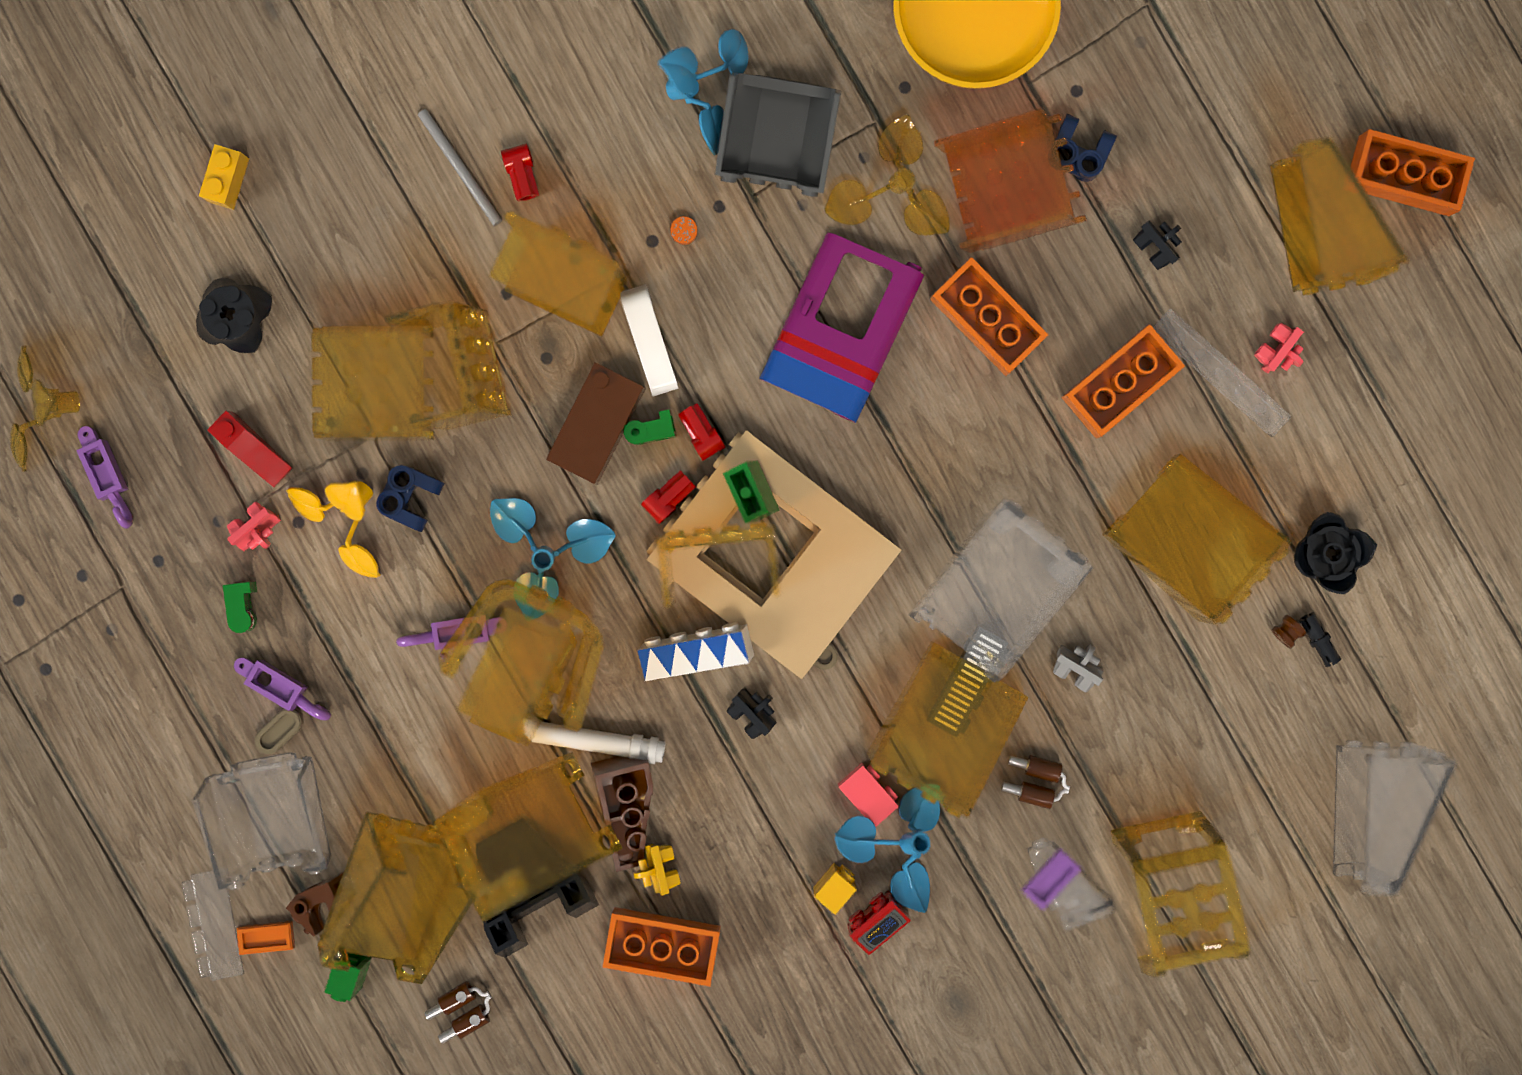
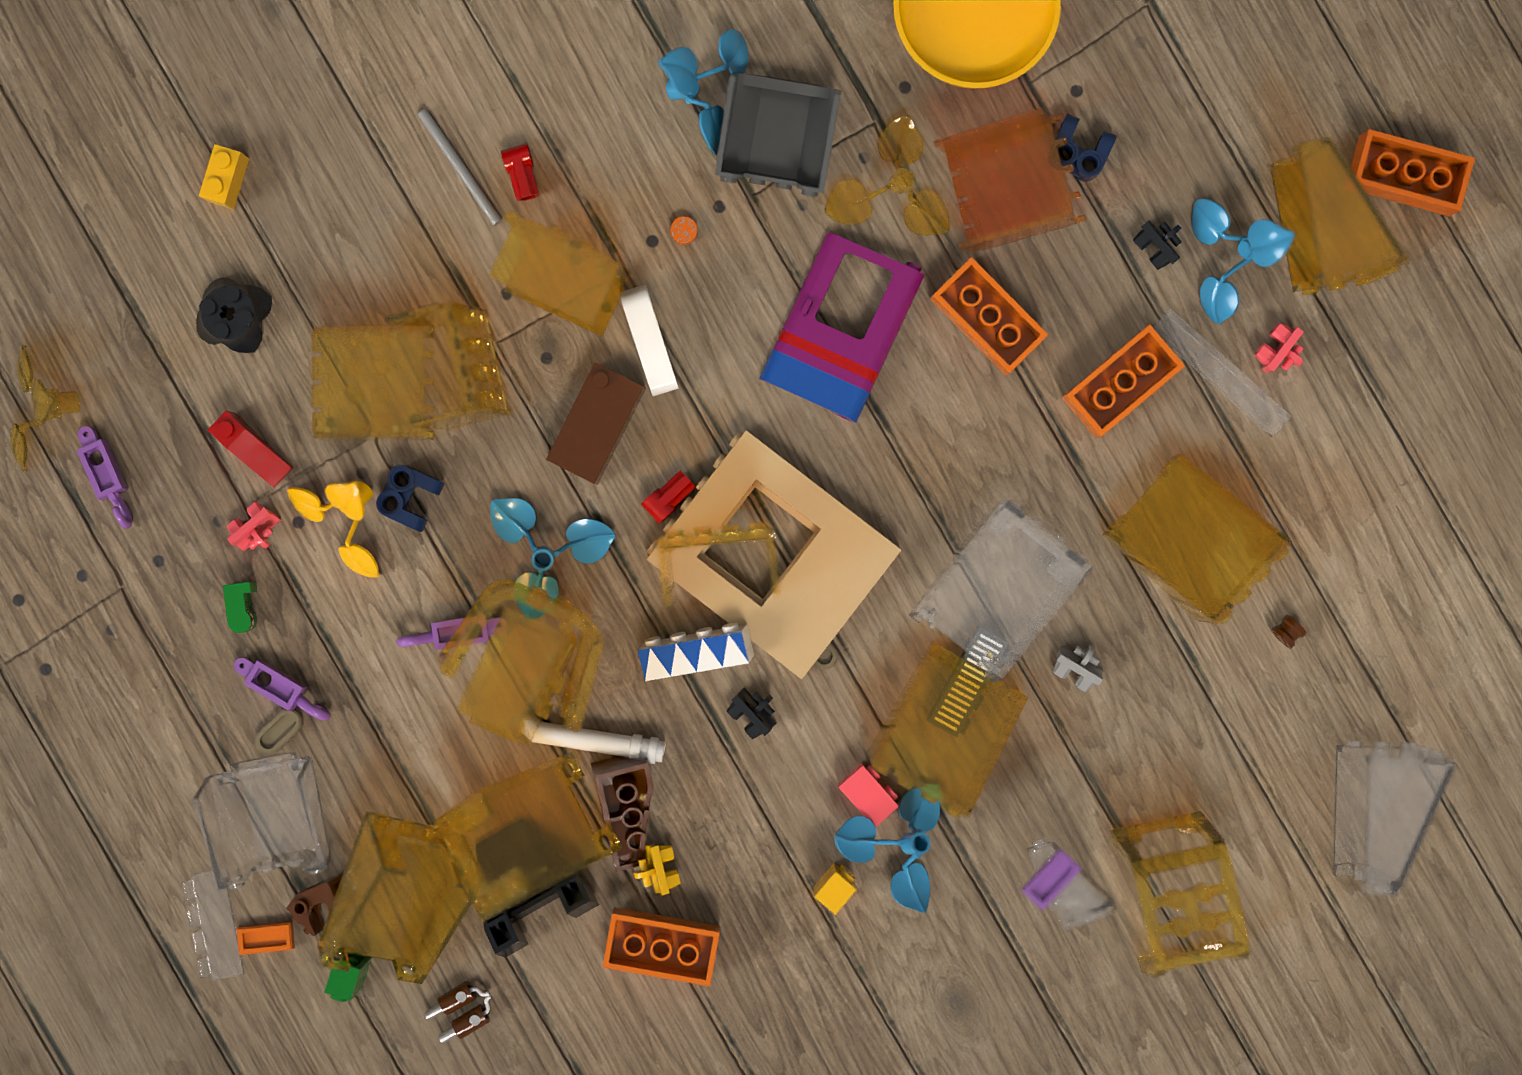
green leg [624,409,677,445] -> none
red piece [678,403,726,461] -> none
green brick [723,461,780,524] -> none
red slope [847,891,911,955] -> none
reddish brown piece [1001,755,1070,809] -> none
black brick [1294,512,1377,595] -> none
black pin [1299,612,1342,667] -> none
none -> dark azure plant [1192,198,1295,324]

